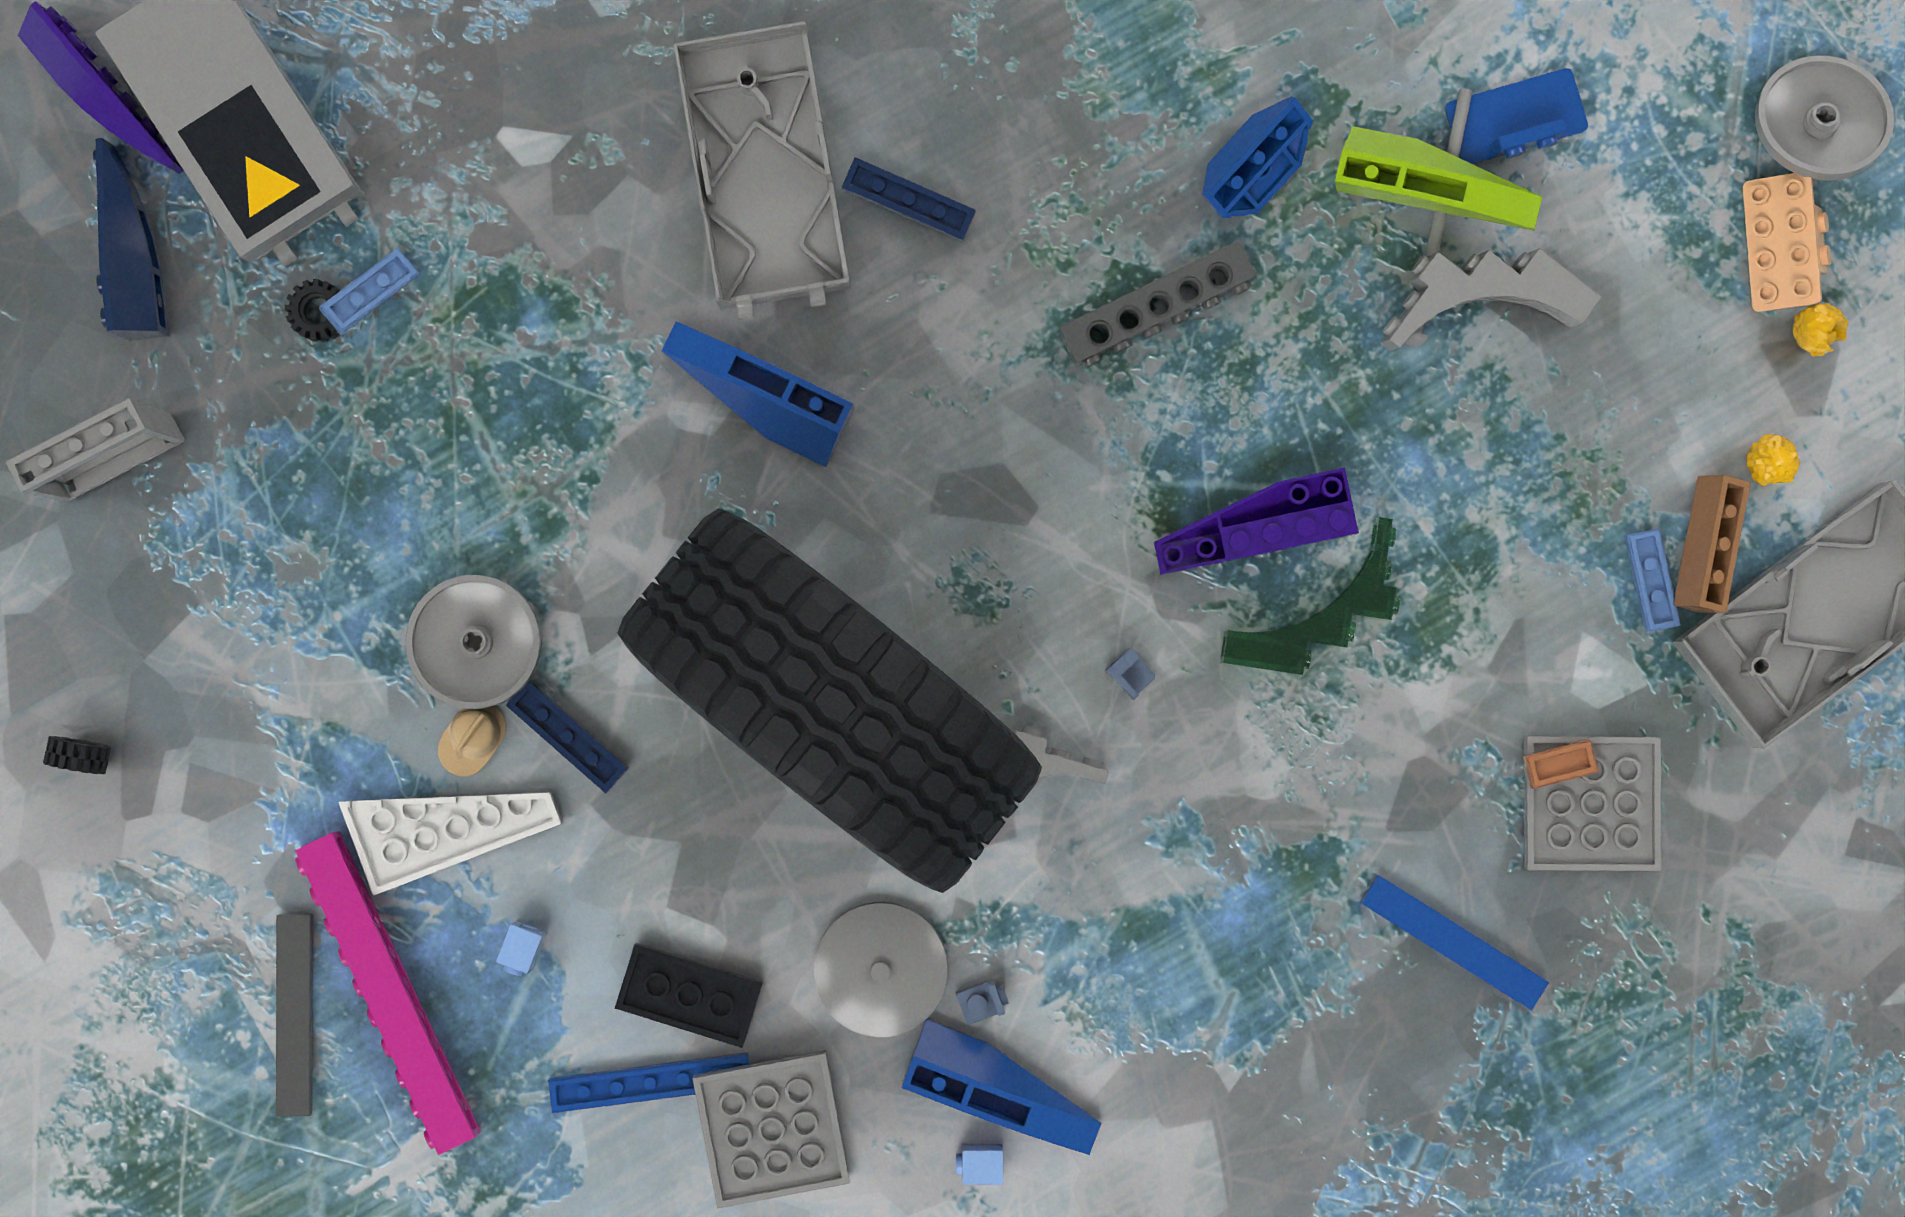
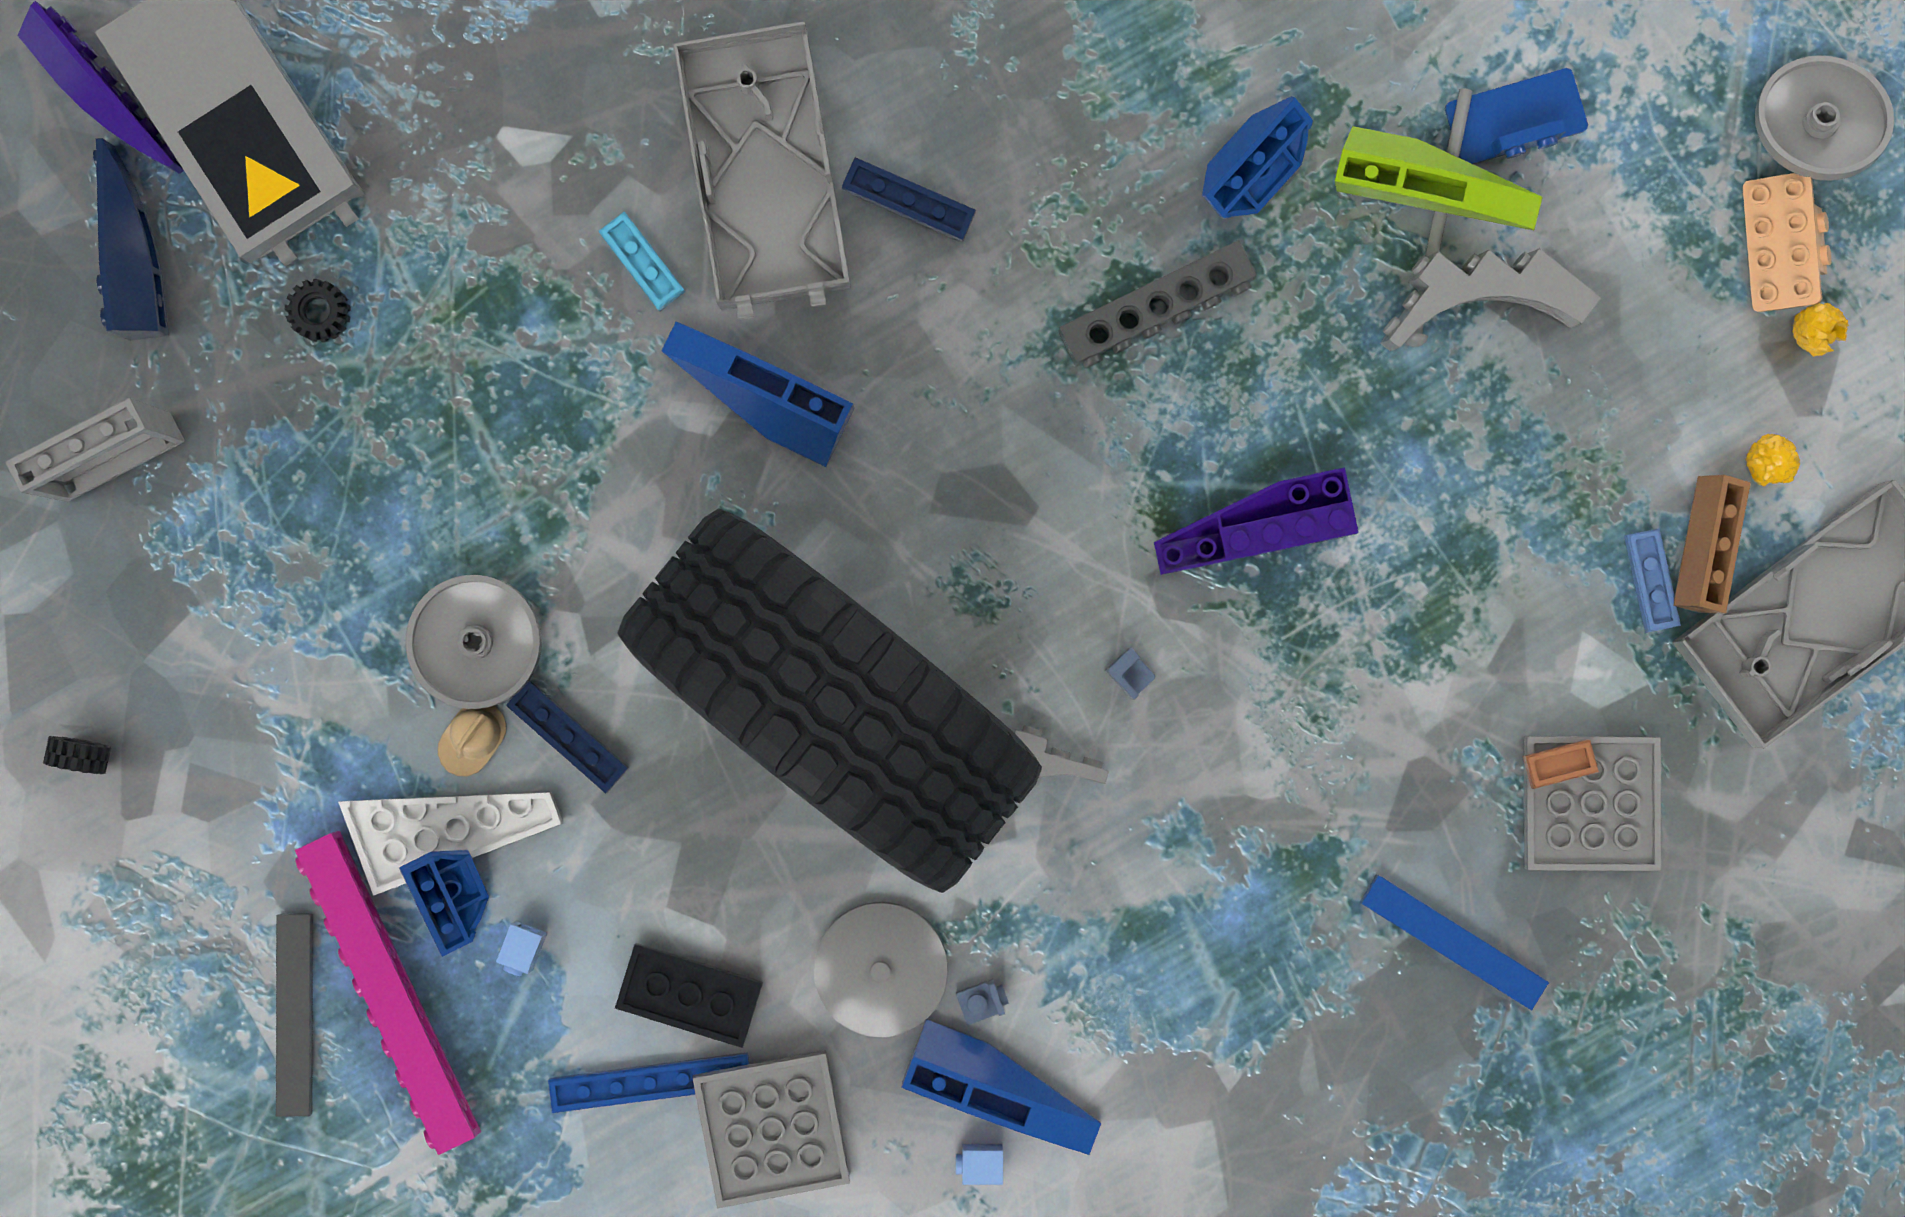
medium blue tile [319,248,420,335] -> none
clear green arch [1220,517,1400,675] -> none
none -> blue wedge [399,850,489,957]
none -> medium azure tile [598,211,686,311]

